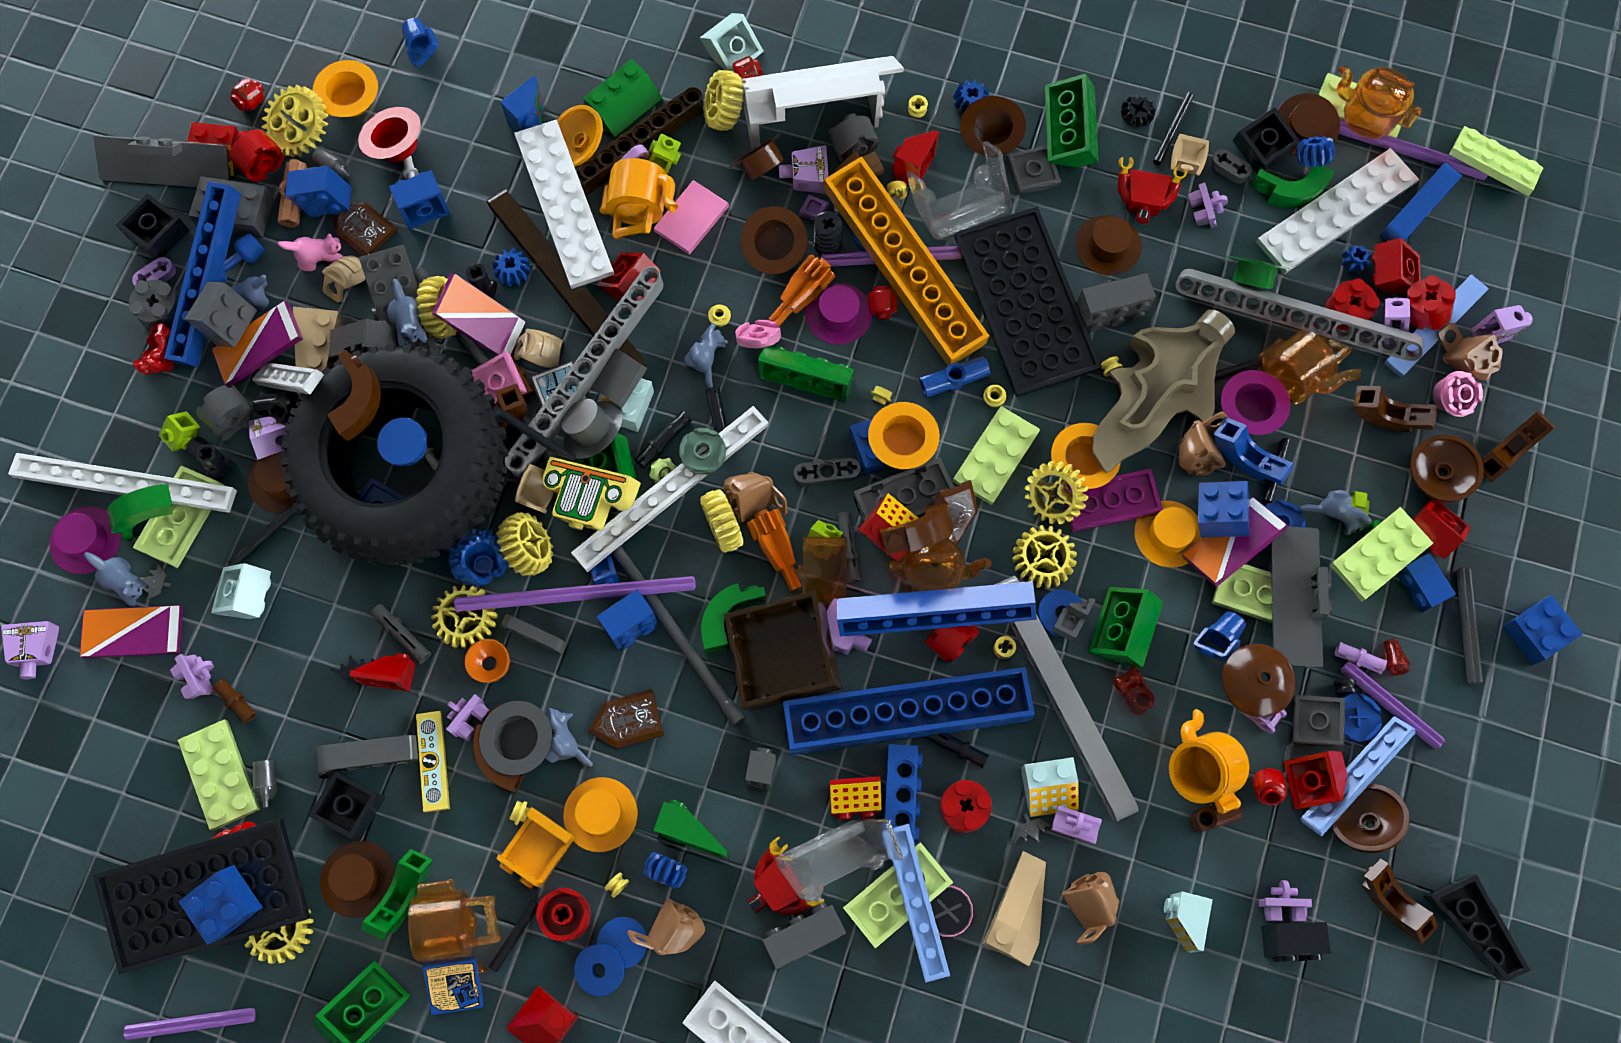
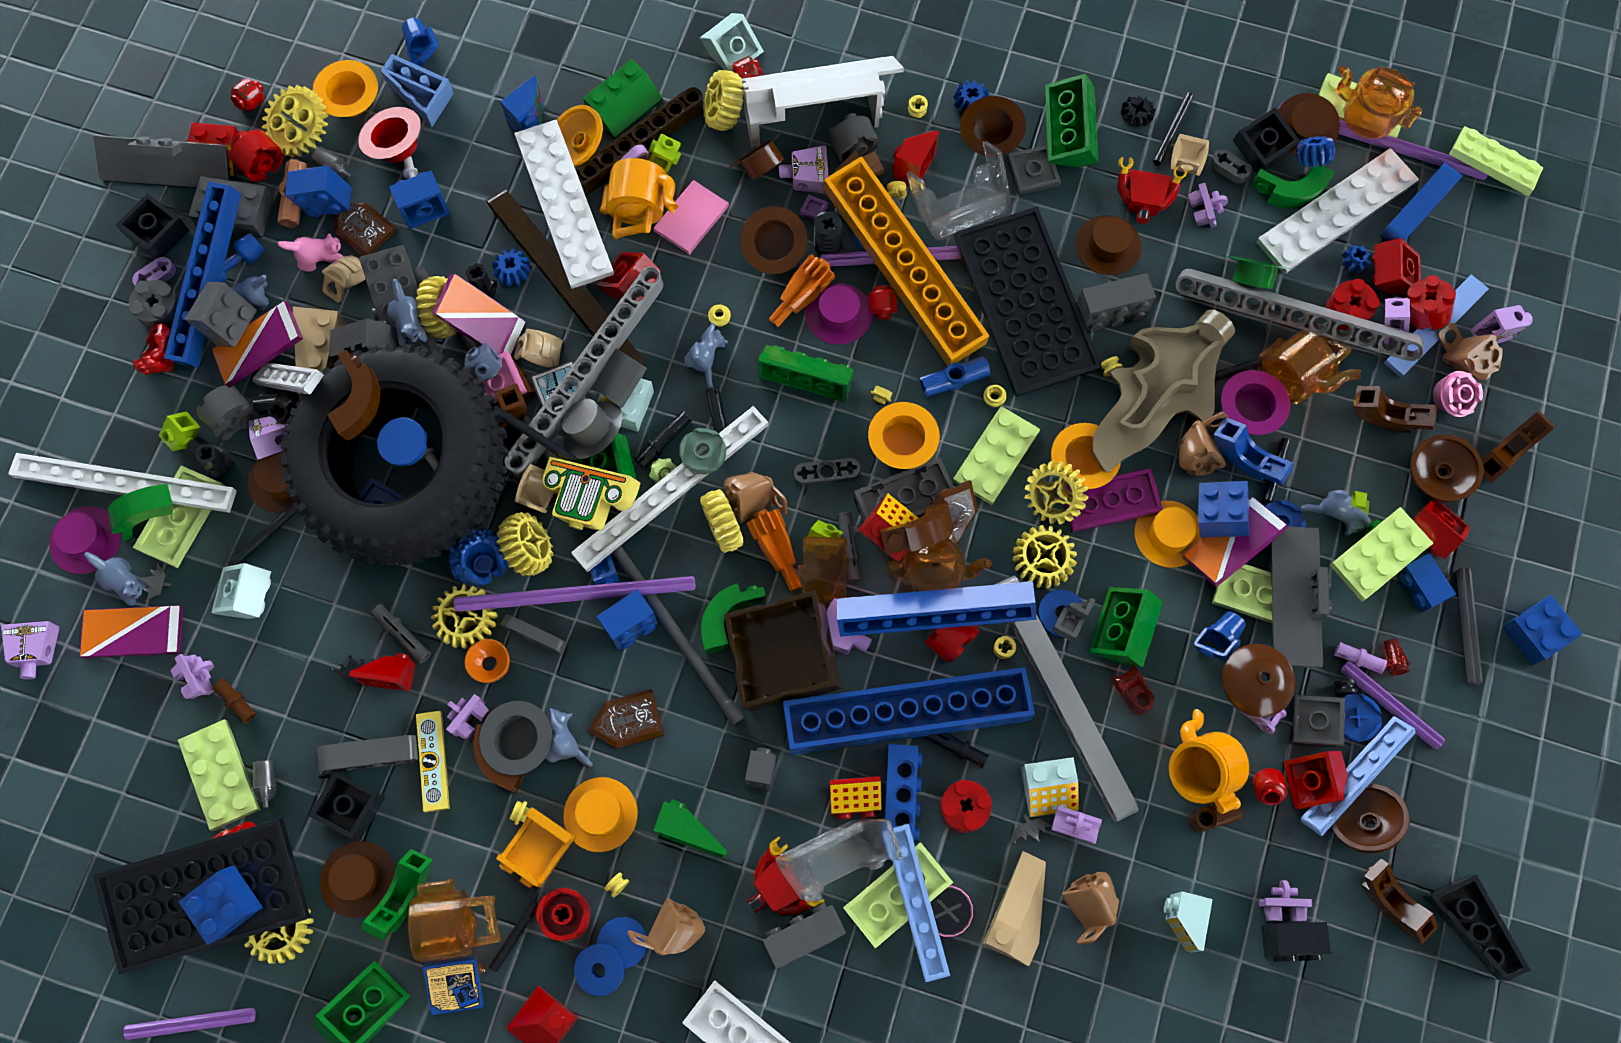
blue gear [643,852,688,889] -> none
bright pink tile [735,320,781,348] -> none
blue brick [849,419,887,476] -> none
none -> medium blue wedge [381,54,454,127]
none -> sand blue brick [464,342,502,382]

